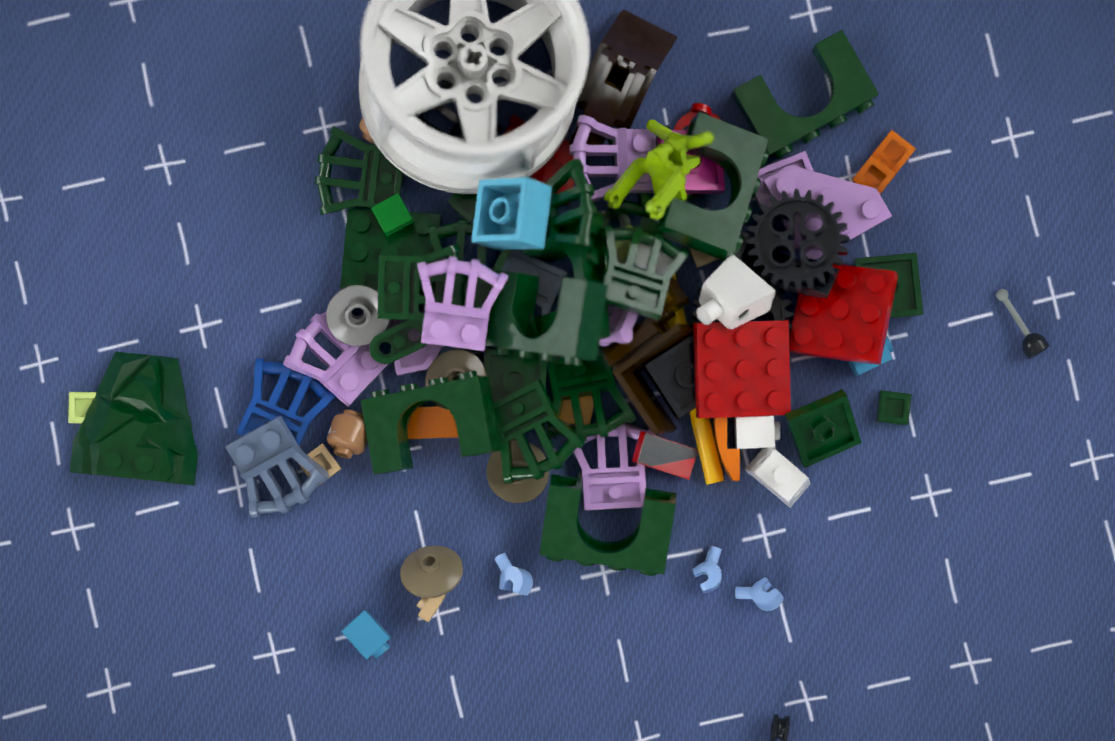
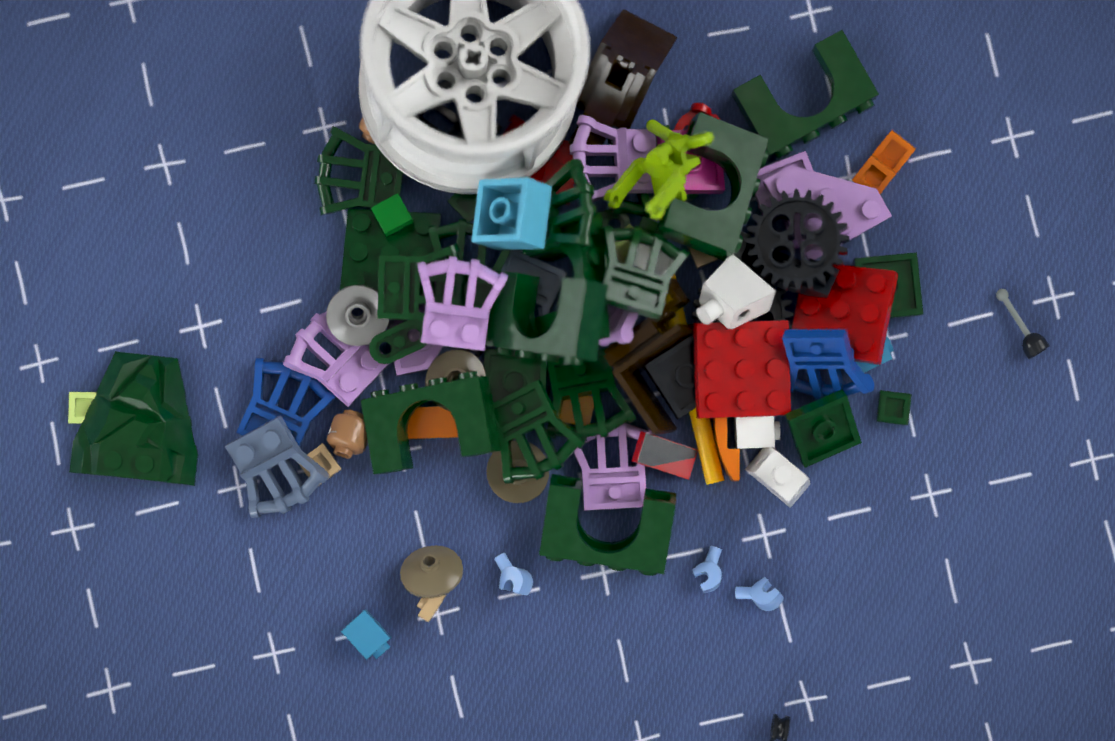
none -> blue plate [782,329,874,400]

